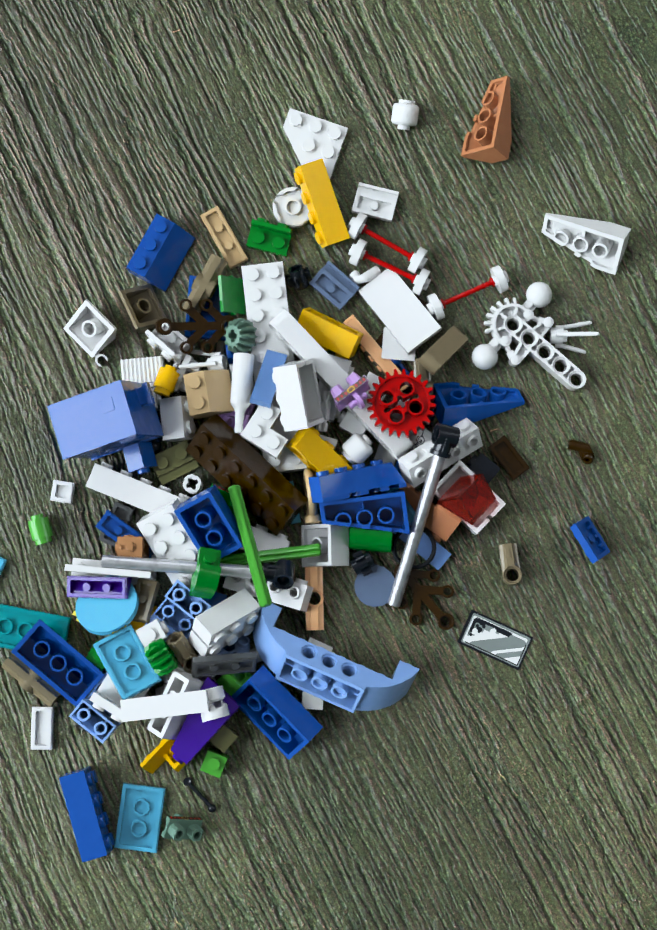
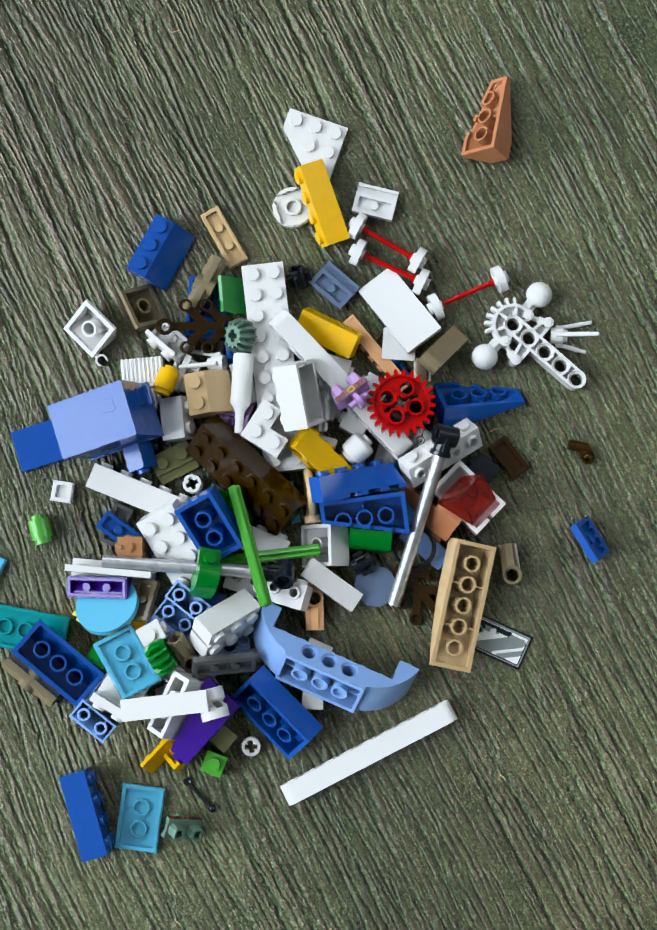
white tile [31,706,54,750] -> none
bright green brick [216,672,252,696] -> none
green bracket [246,218,293,257] -> none
medium blue tile [250,349,287,408] -> none
white arm [349,266,381,285] -> none
white head [391,99,419,130] -> none
white wedge [541,213,631,275] -> none
none -> blue tile [10,420,63,473]
none -> white bush [242,736,261,756]
none -> white beam [280,699,458,806]
none -> white tile [300,558,363,612]
none -> tan slope [429,538,497,673]

